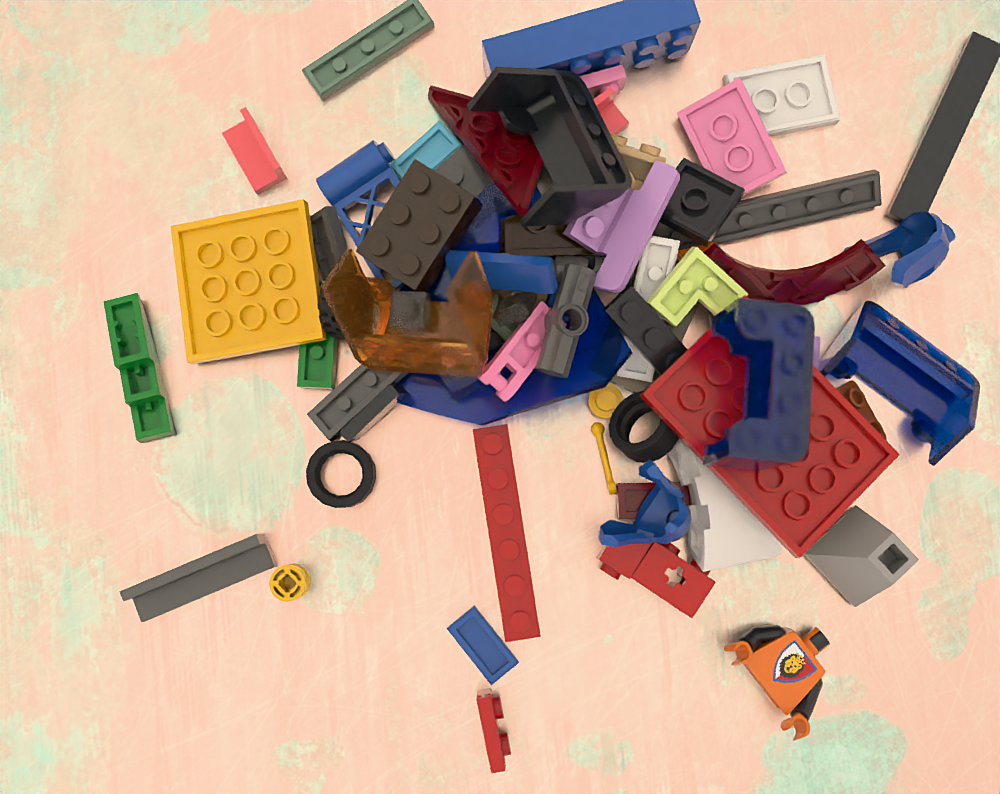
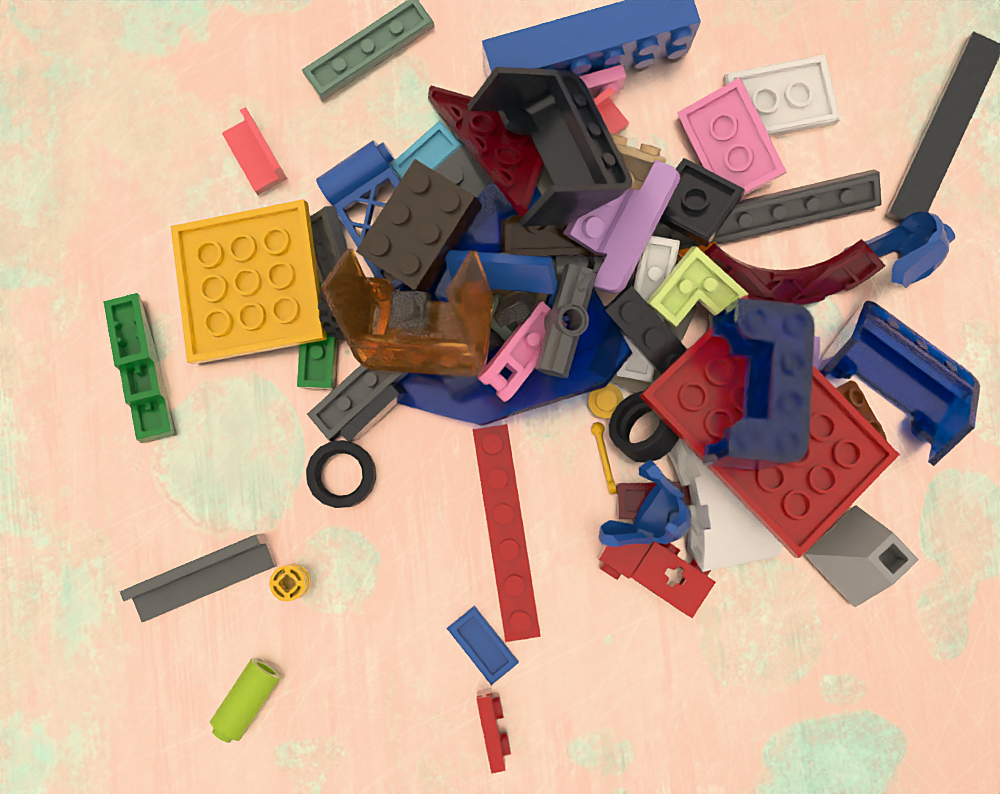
torso [724,625,830,741] -> none
none -> lime brick [210,658,281,743]

